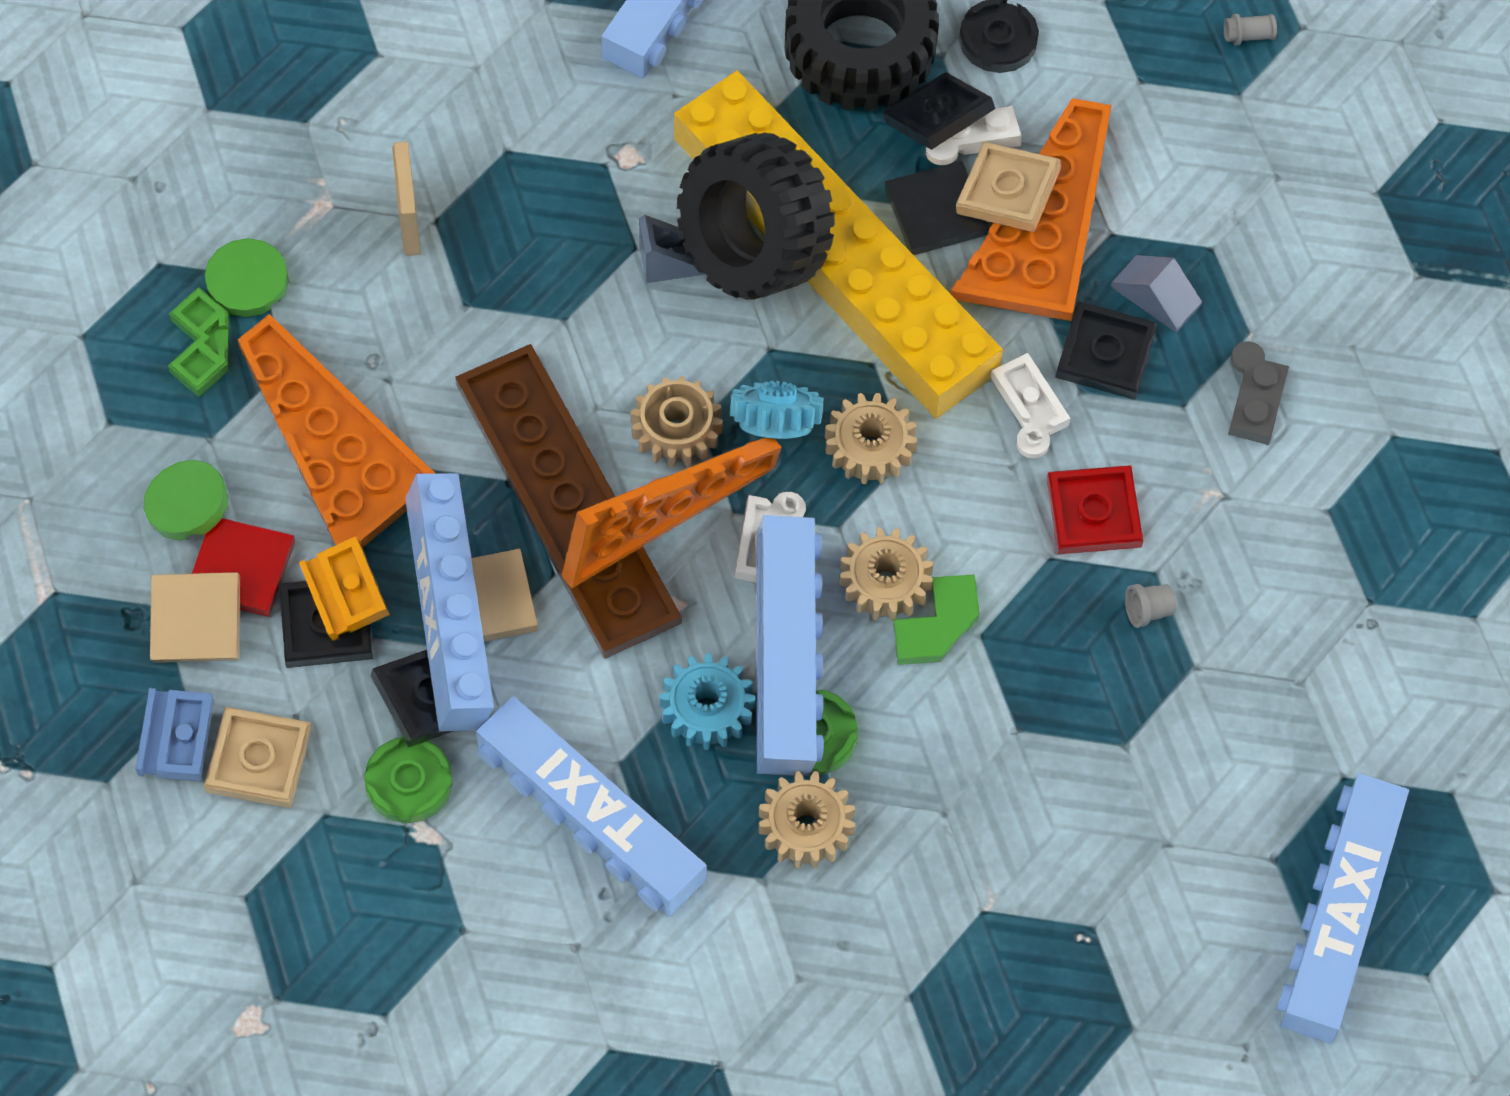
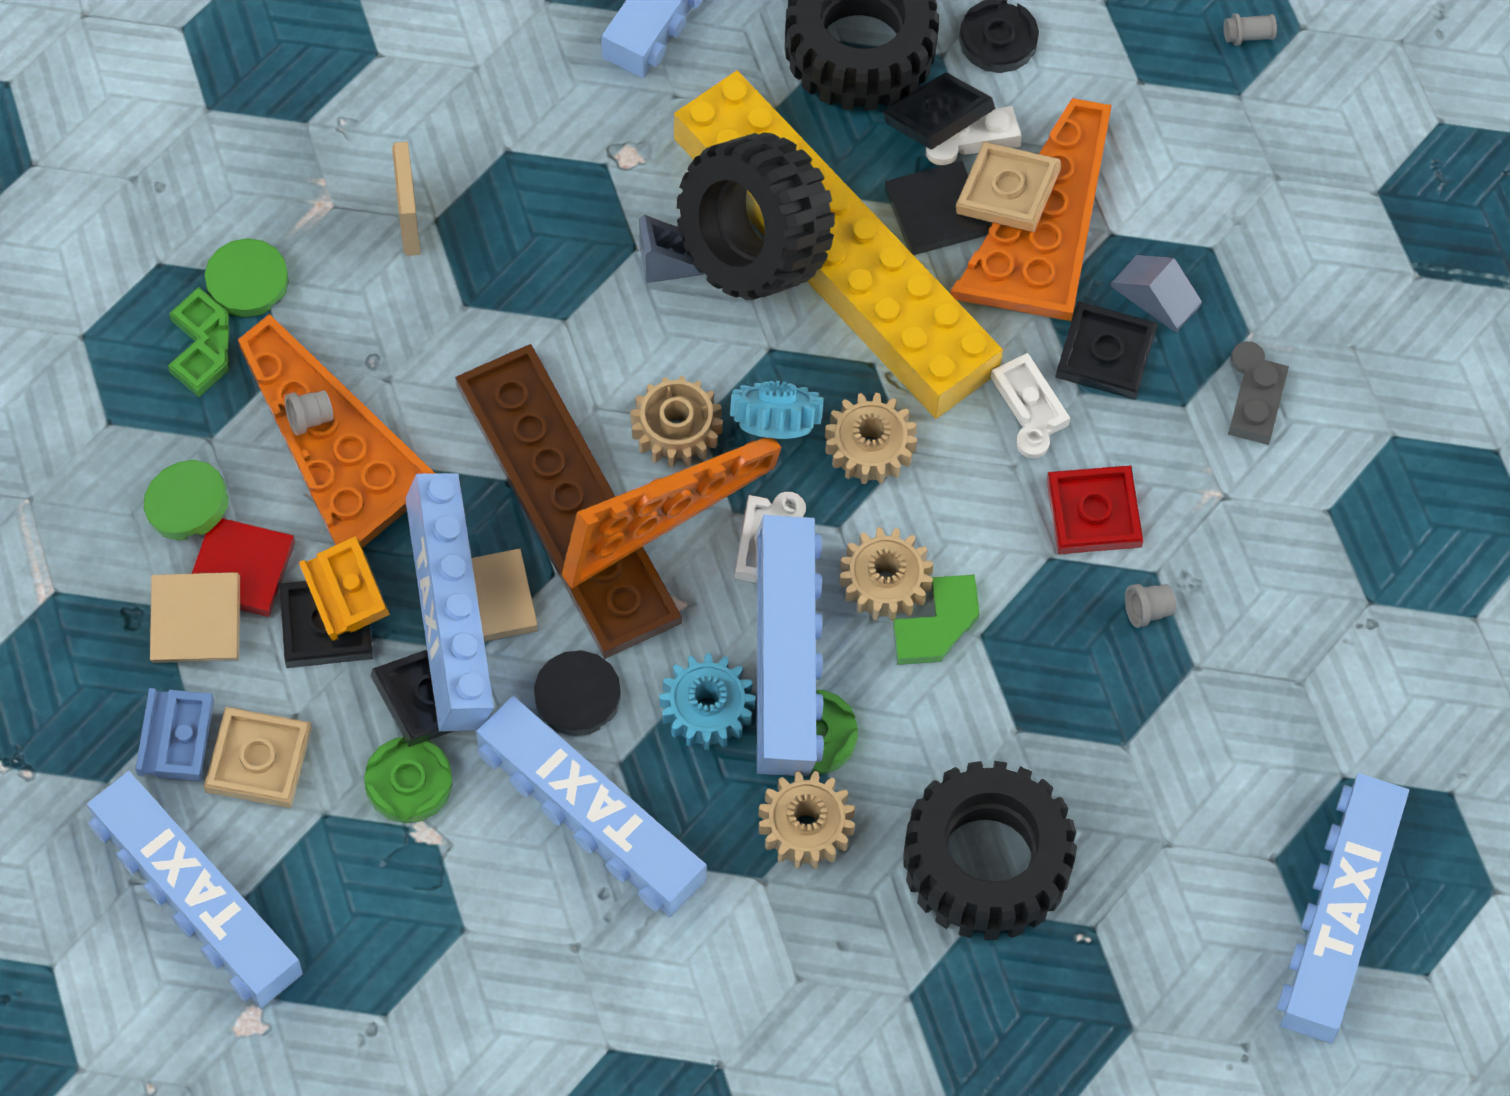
none -> light blue brick [87,771,303,1009]
none -> light grey piece [284,390,333,436]
none -> black tile [534,650,621,736]
none -> black tyre [903,761,1077,940]

